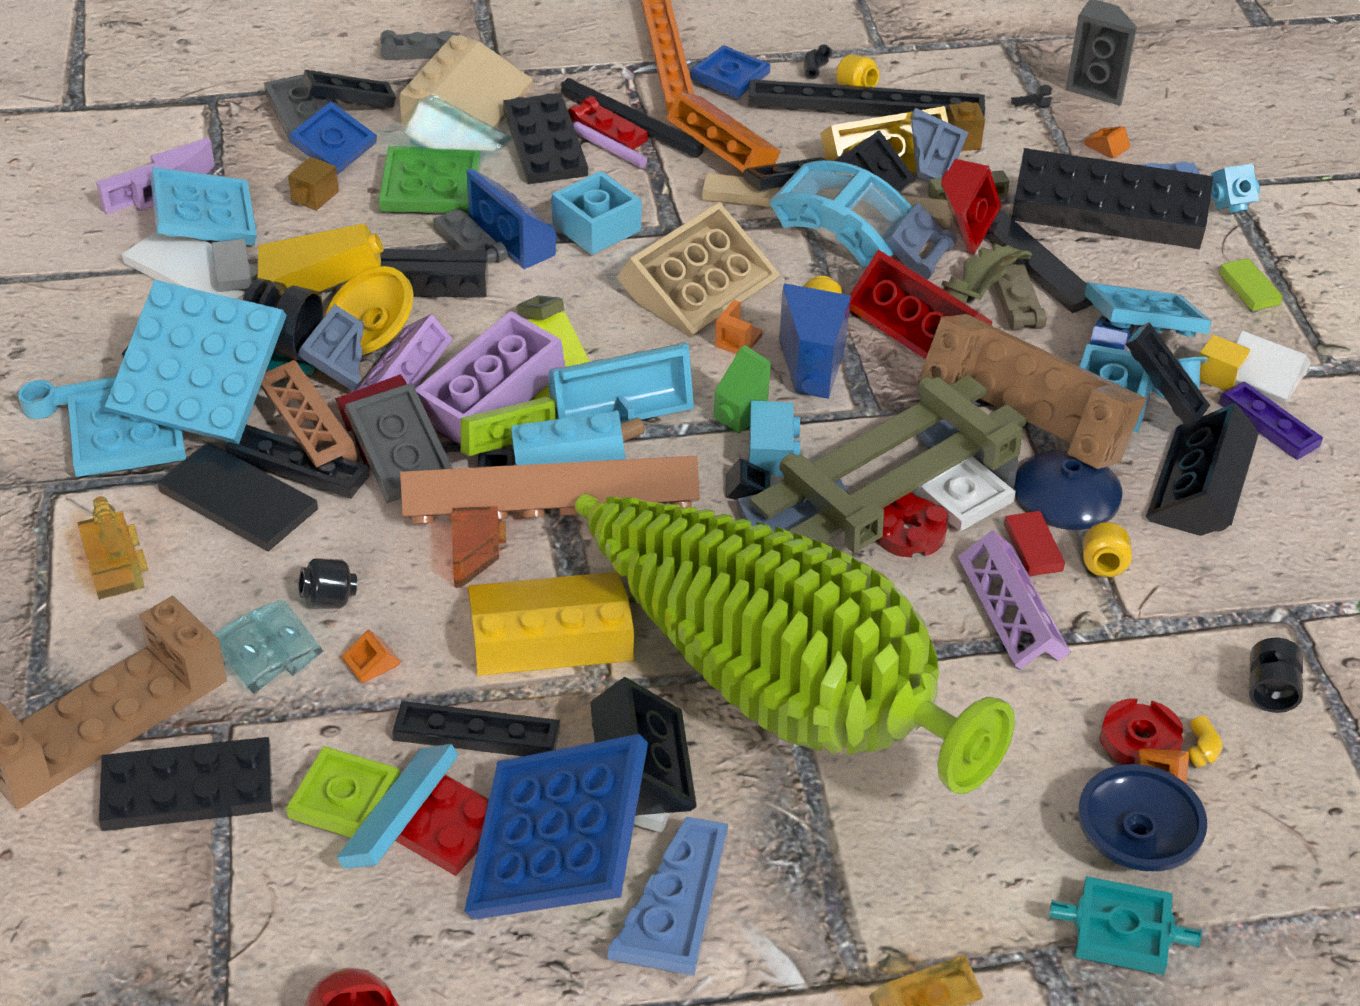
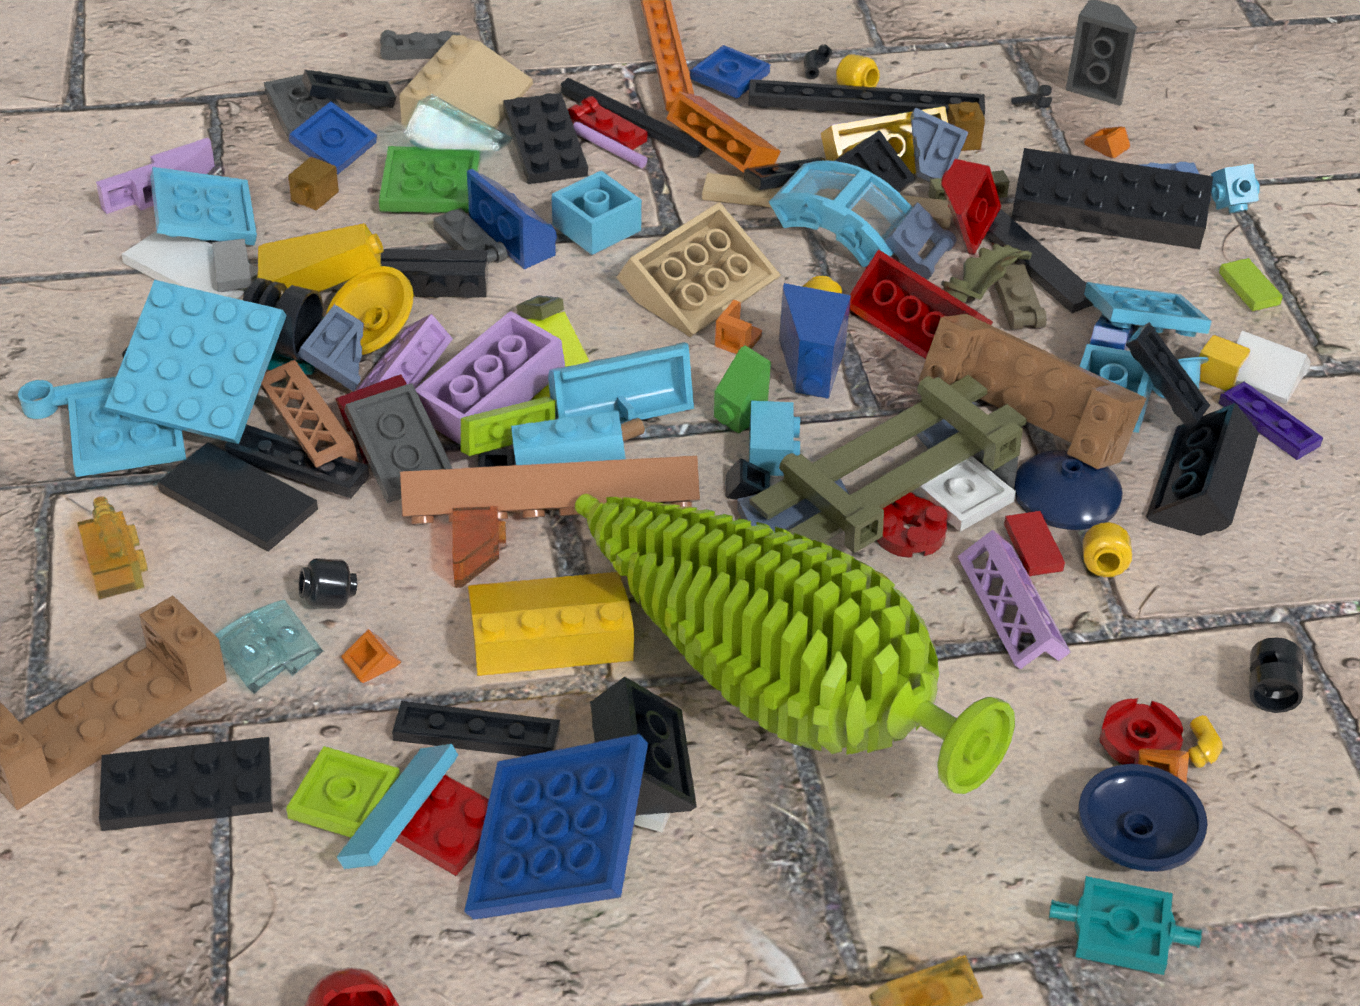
medium blue wing [607,816,728,976] -> none

